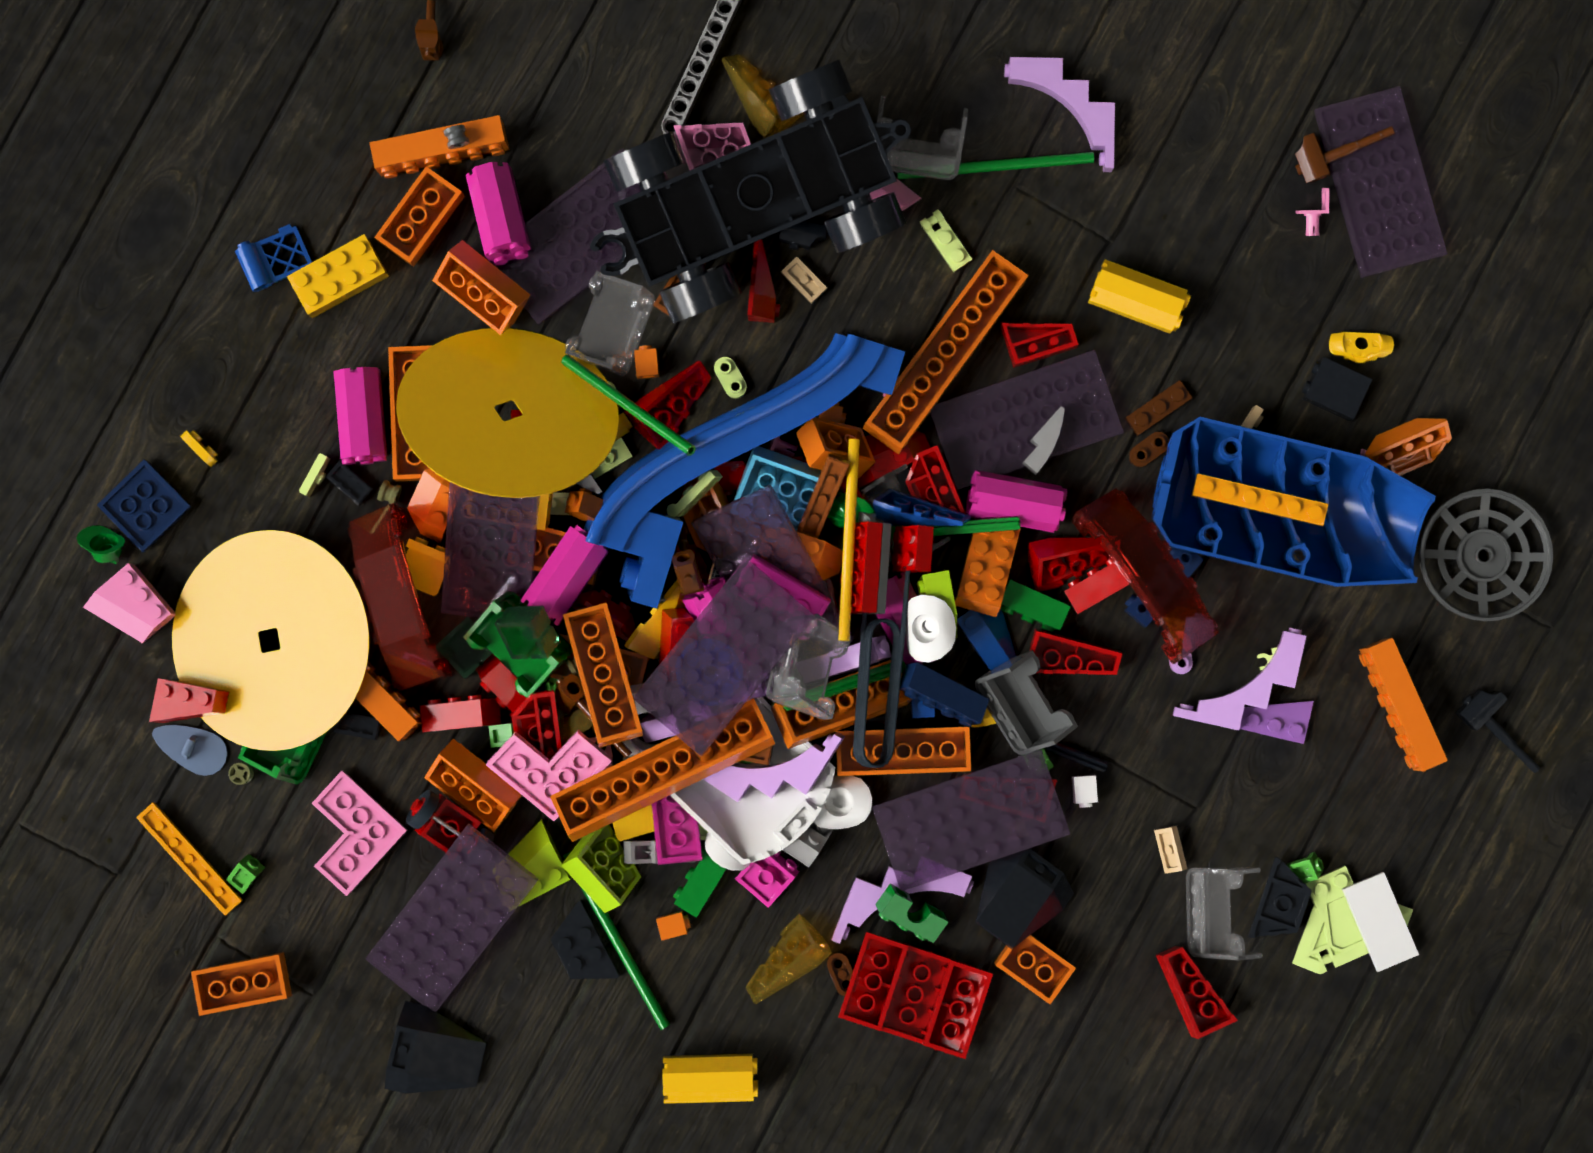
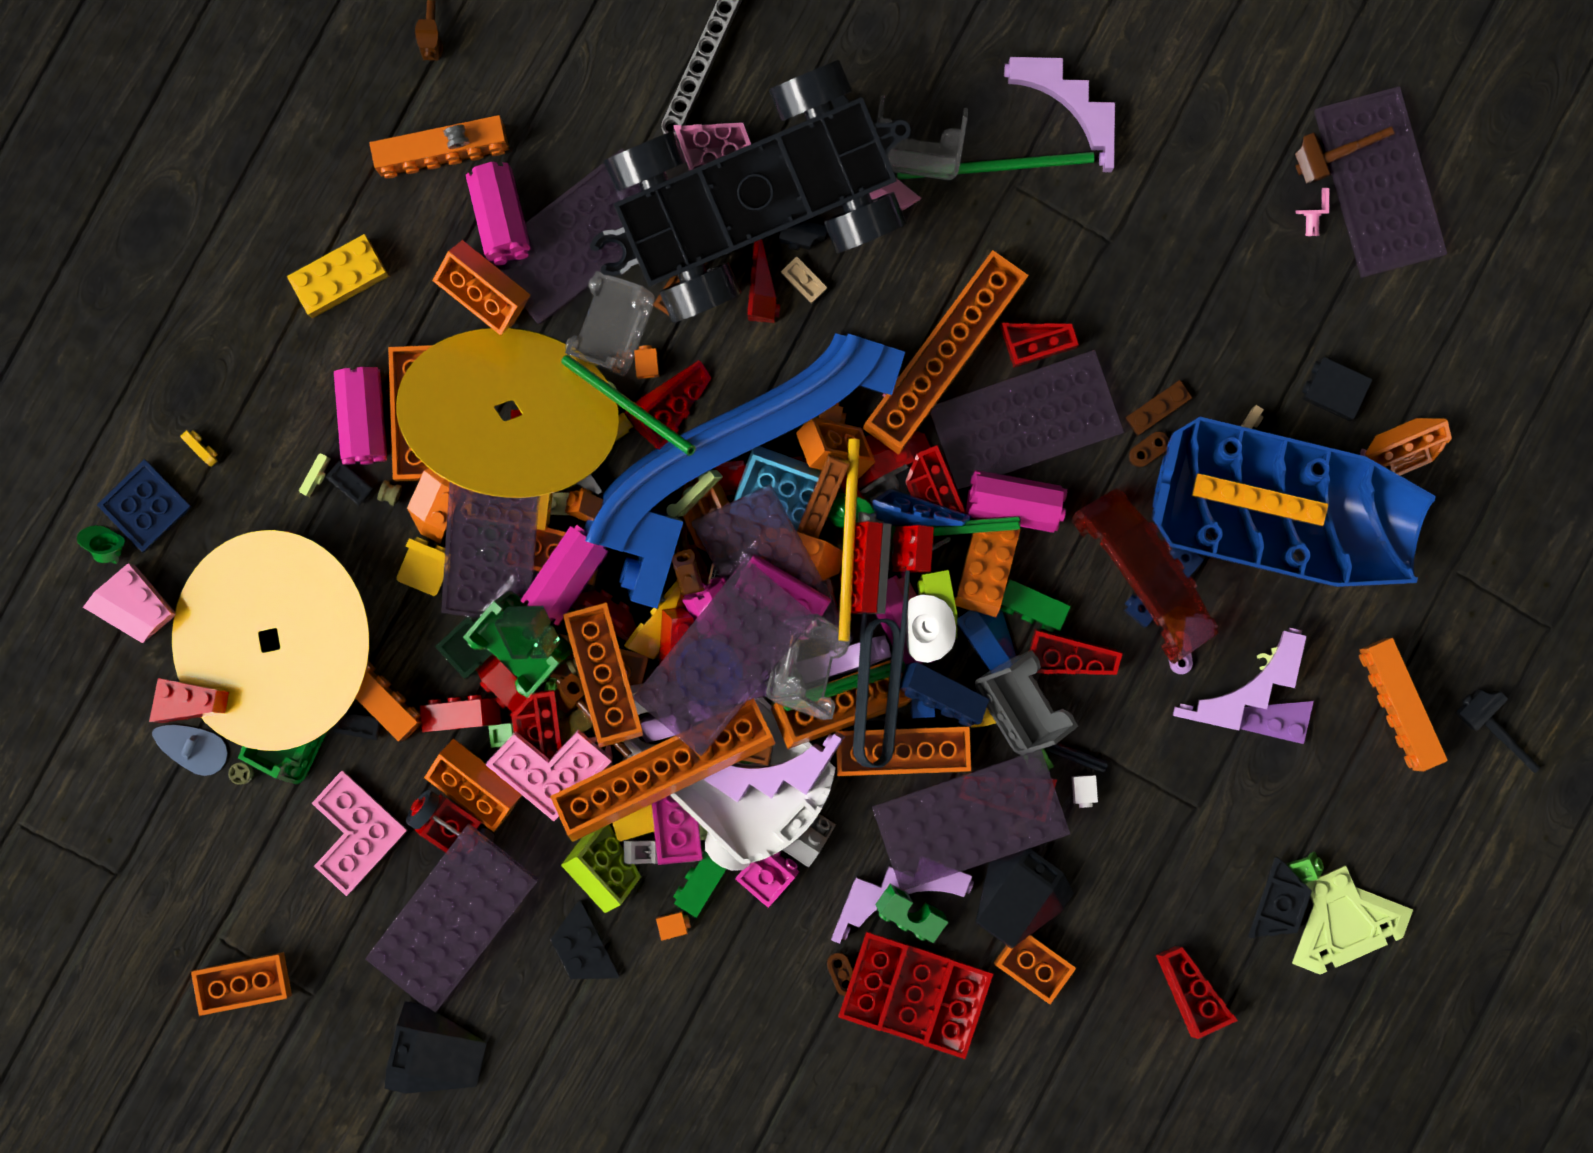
light orange plate [136,802,243,916] -> none
bright green bracket [226,854,265,894] -> none
blue piece [235,224,312,292] -> none
clear red windscreen [348,503,452,692] -> none
orange brick [374,166,465,267] -> none
lime wedge [493,819,572,911] -> none
green piece [563,851,670,1030] -> none
yellowish green plate [592,438,633,479] -> none
yellow brick [663,1054,758,1103] -> none
yellowish green plate [714,357,747,399] -> none
clear yellow wedge [722,54,804,138] -> none
clear yellow wedge [746,914,832,1004] -> none
bracket [751,436,798,457] -> none
white hat [813,775,872,829] -> none
yellowish green plate [920,209,972,272] -> none
light grey slope [1022,406,1064,475] -> none
red wedge [1028,537,1121,592] -> none
red wedge [1064,554,1141,614] -> none
yellow brick [1088,259,1191,334] -> none
tan plate [1154,826,1187,873] -> none
clear windscreen [1186,867,1262,960] -> none
yellow piece [1329,332,1394,363] -> none
white tile [1342,872,1419,972] -> none
dark grey dish [1419,489,1553,622] -> none

